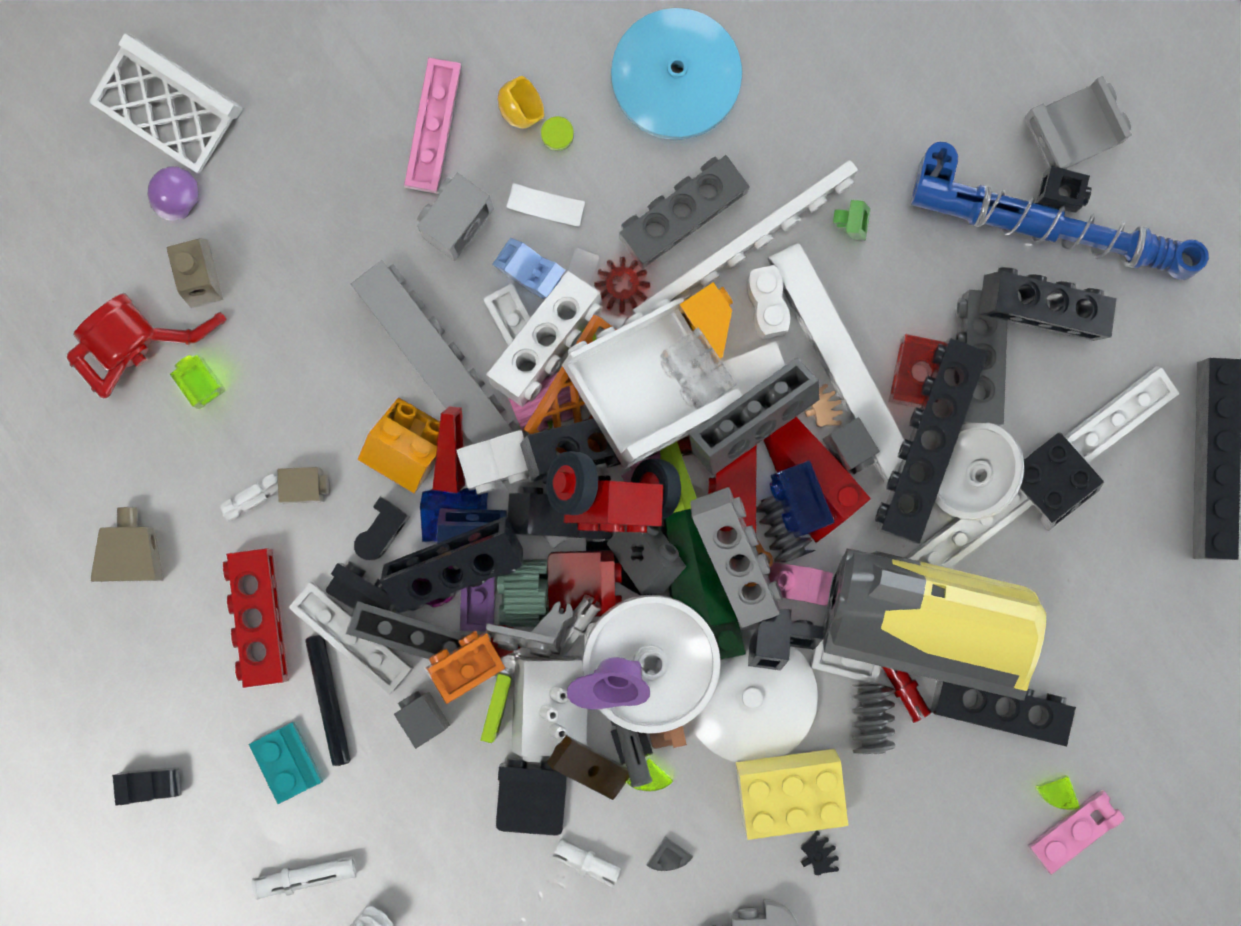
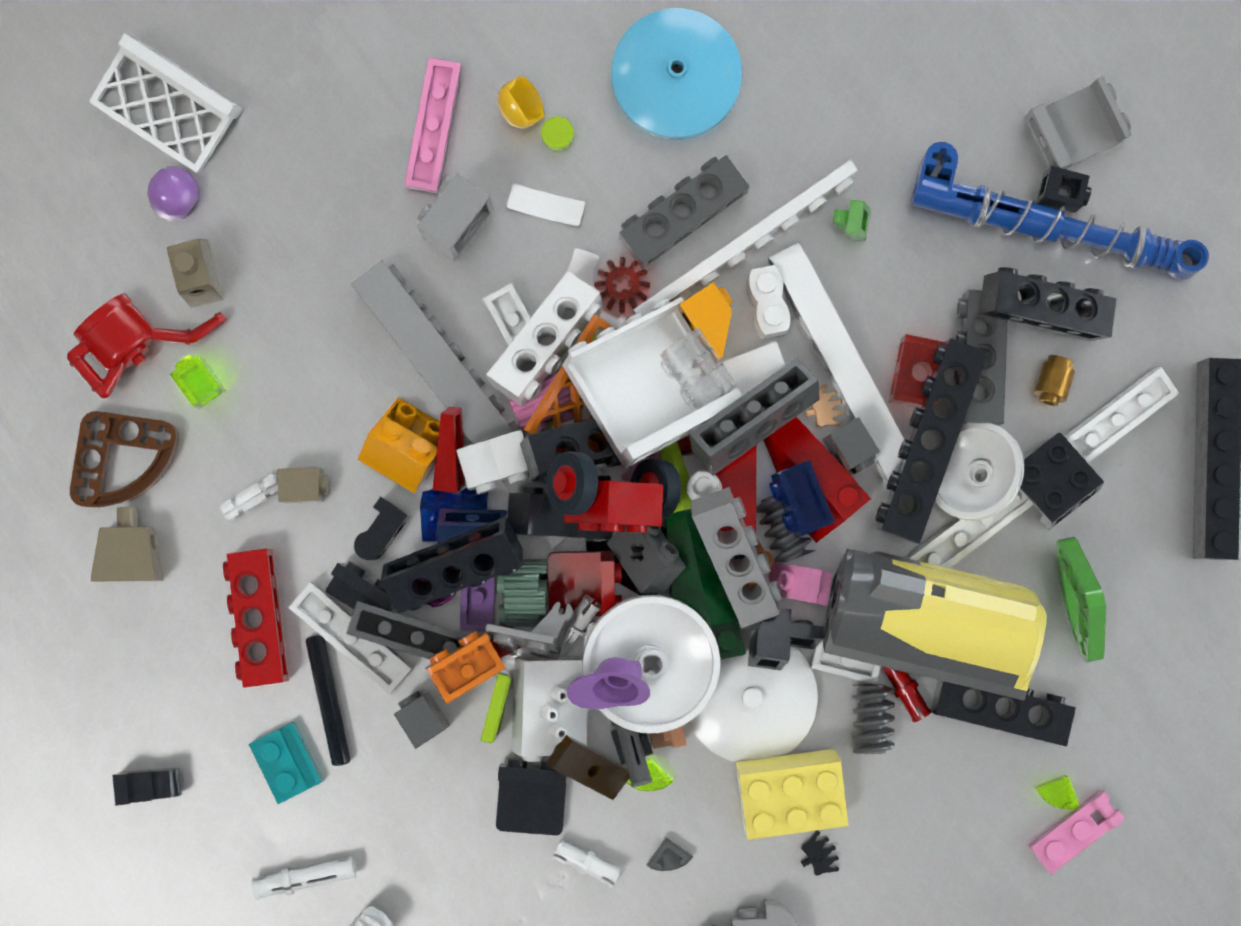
light blue brick [492,238,565,299] -> none
none -> reddish brown beam [69,411,179,508]
none -> white tile [687,470,722,500]
none -> pearl gold brick [1034,355,1075,406]
none -> bright green beam [1056,537,1106,663]

